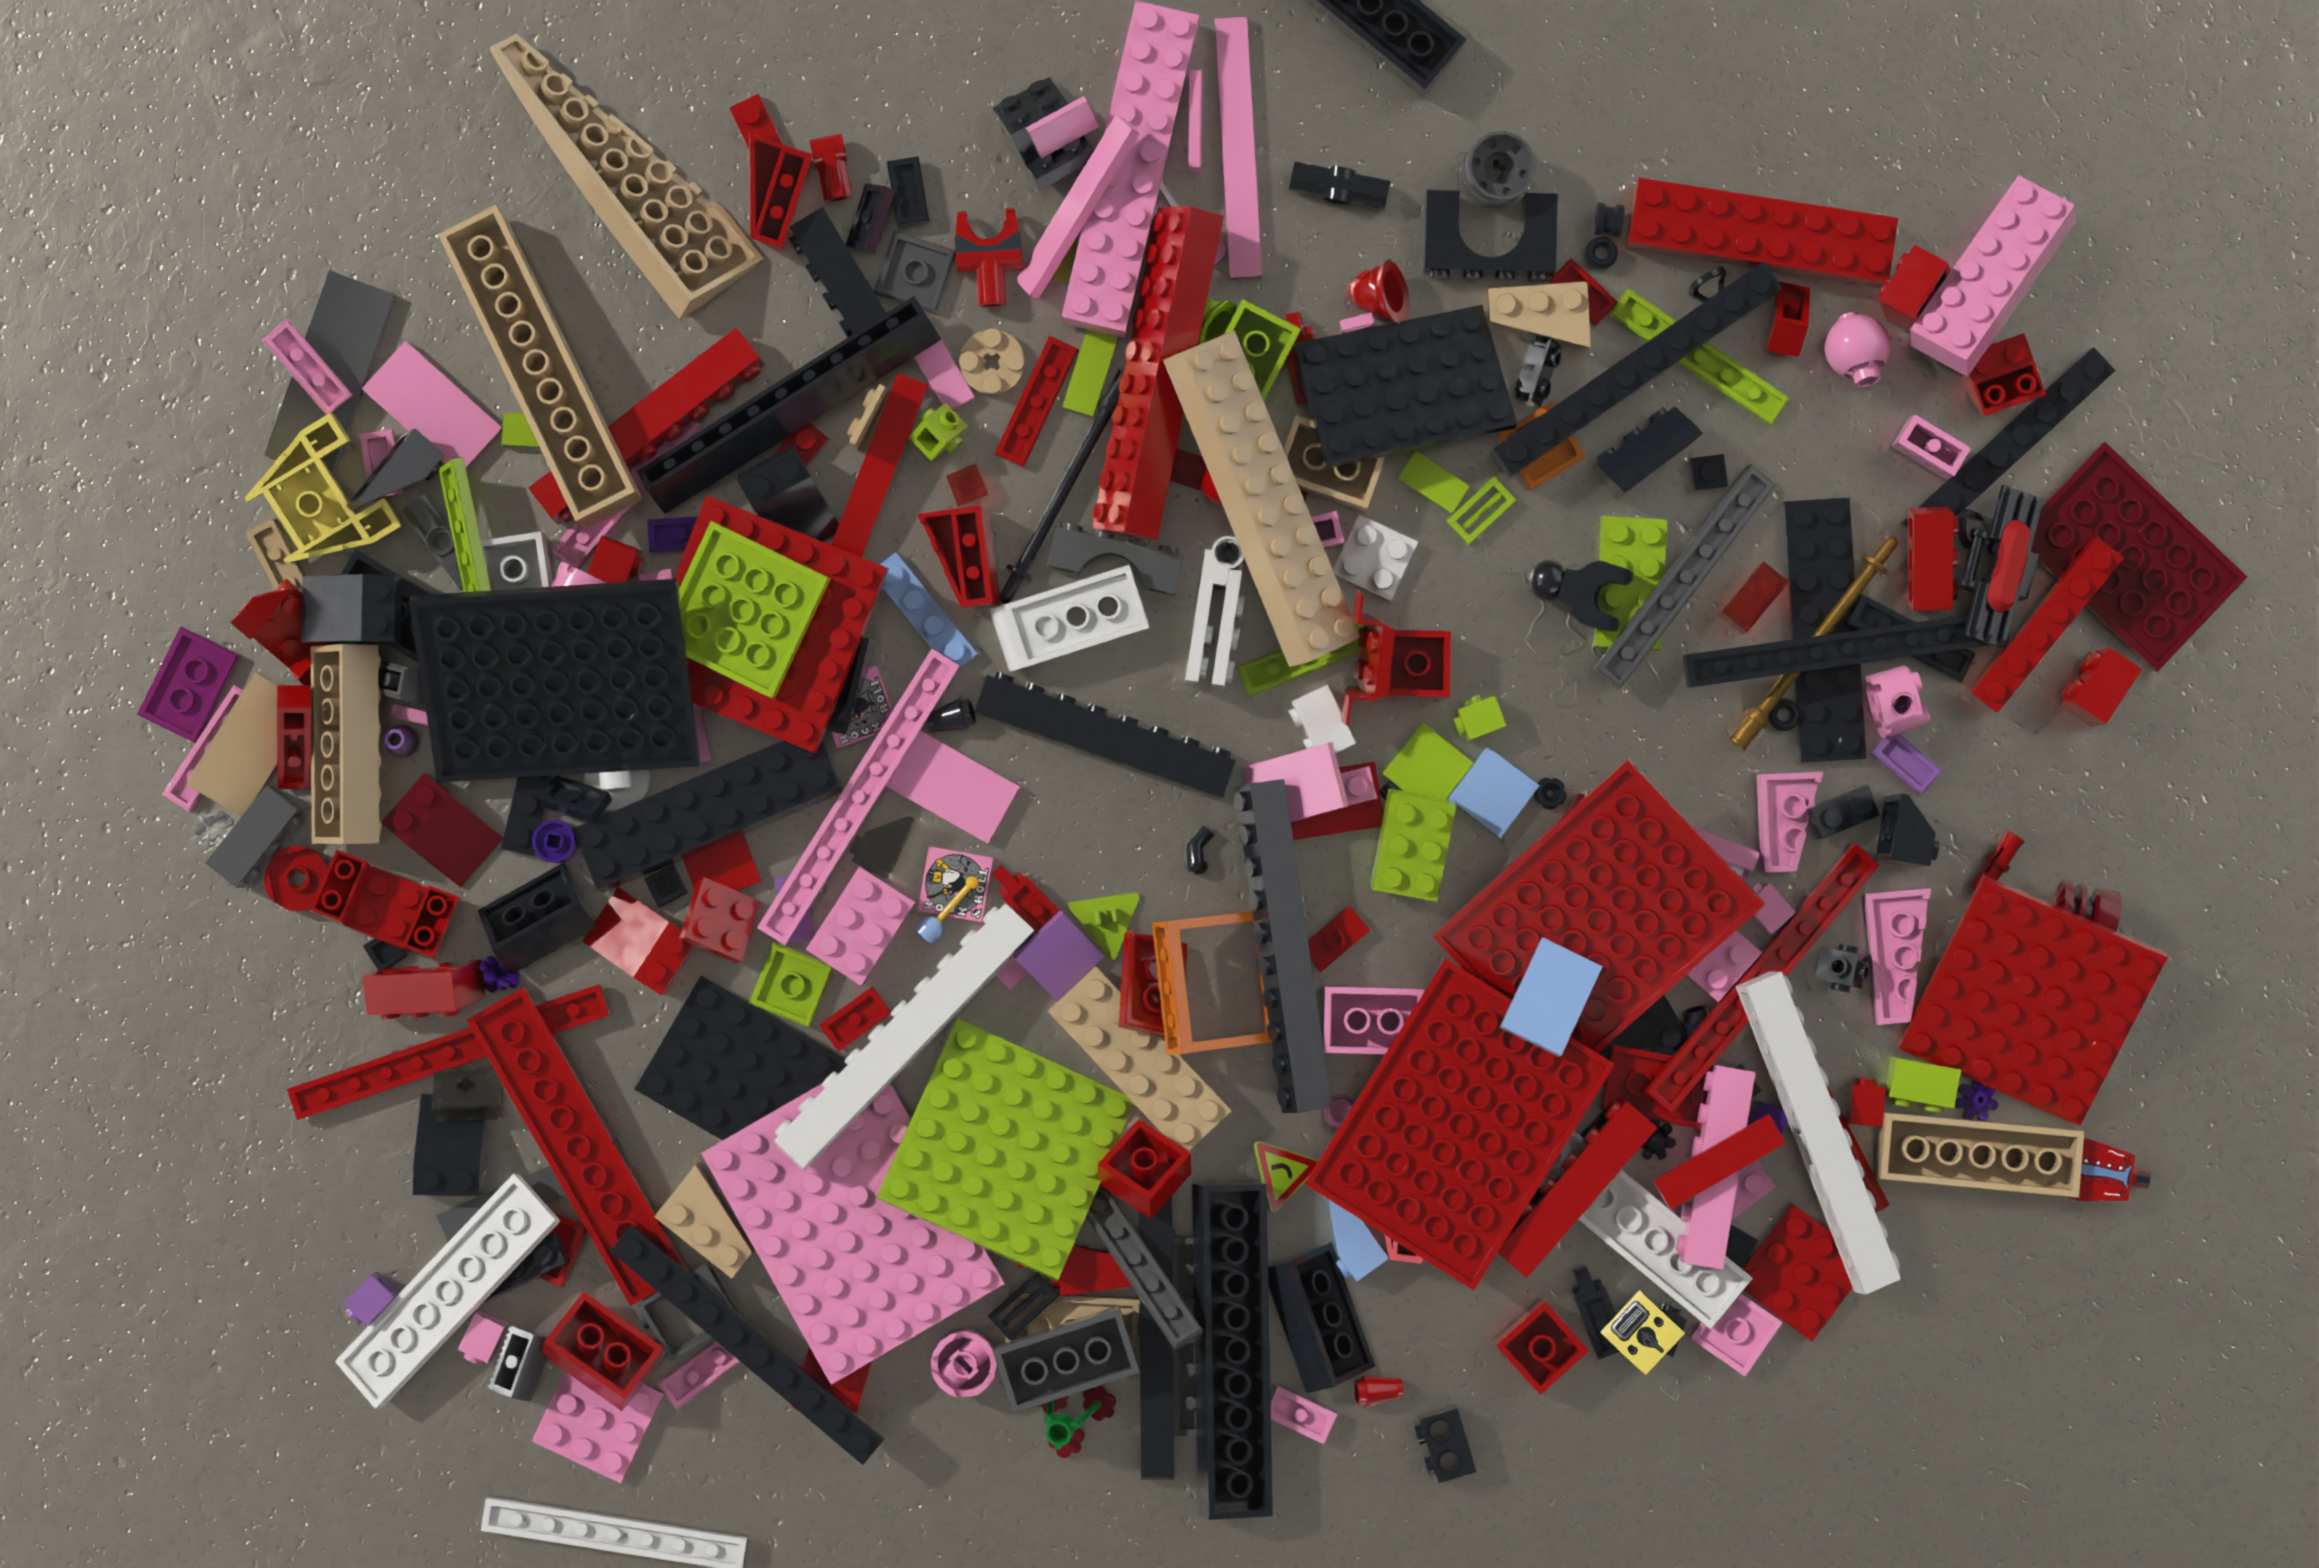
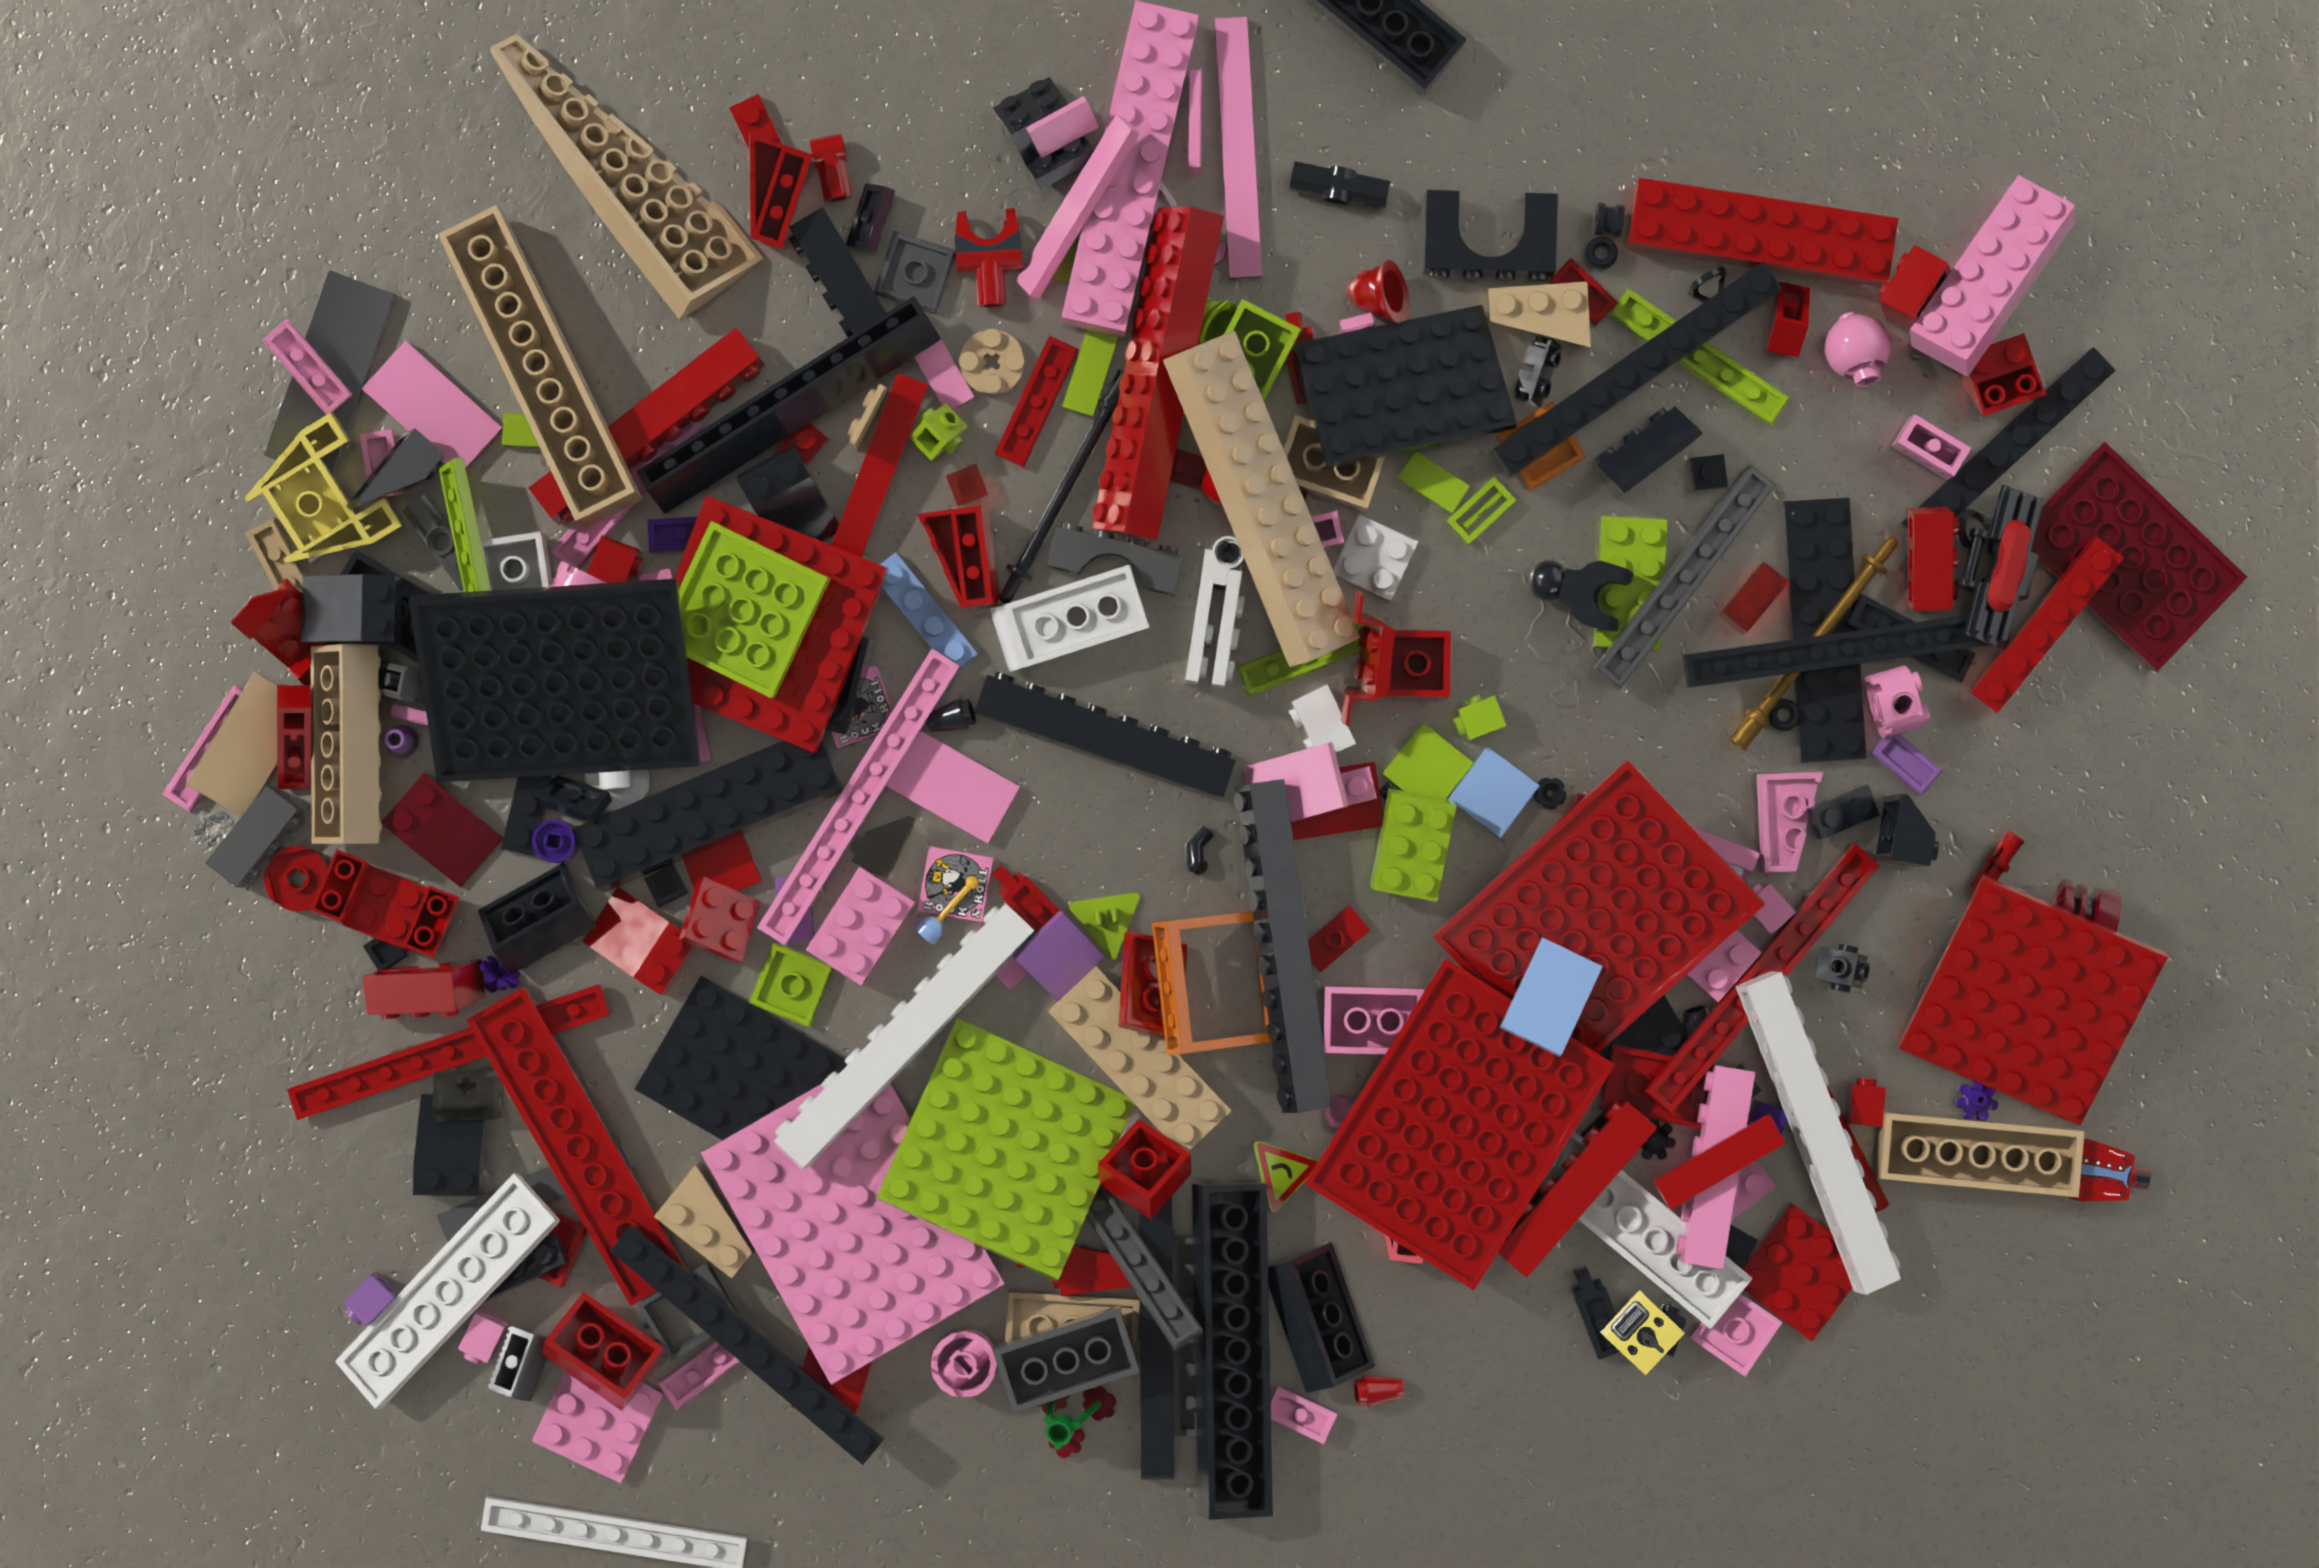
magenta tile [137,626,241,743] -> none
red plate [819,986,891,1052] -> none
black plate [886,156,930,228] -> none
black tile [988,1272,1059,1341] -> none
light blue slope [1328,1199,1389,1281] -> none
black brick [1414,1405,1477,1483] -> none
dark grey wheel [1460,131,1536,208] -> none
red brick [1493,1298,1589,1395] -> none
bright pink wing [1864,888,1931,1025] -> none
lime brick [1885,1057,1961,1113] -> none
red brick [2059,647,2142,727] -> none

